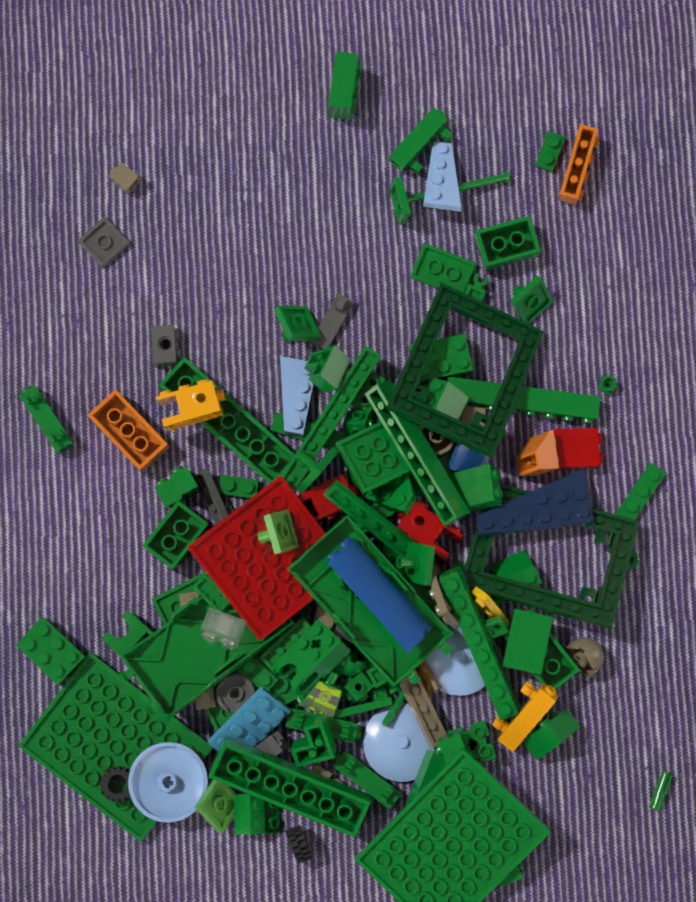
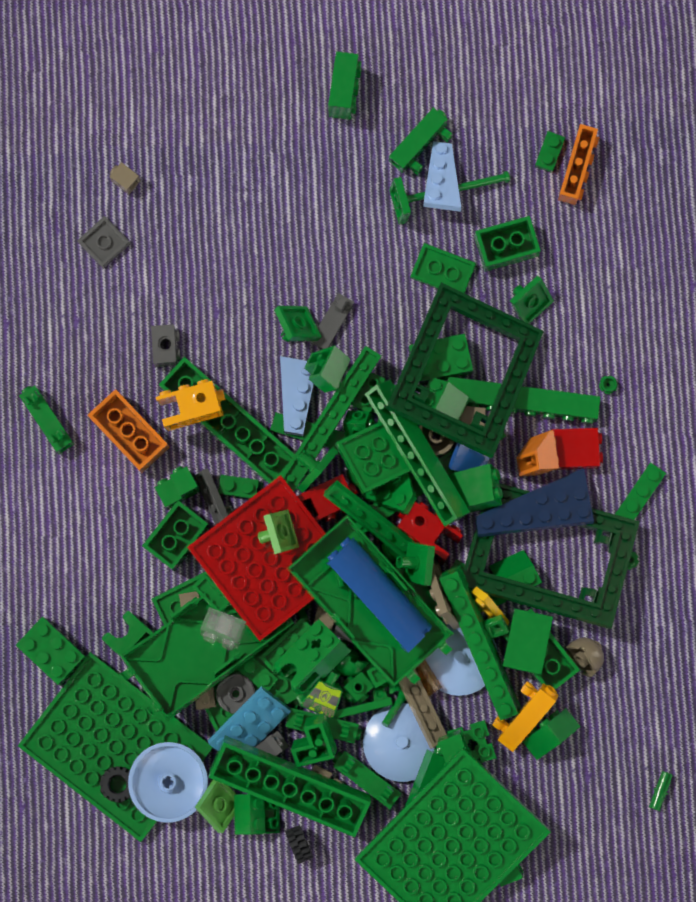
green plate [465,273,488,301] -> none

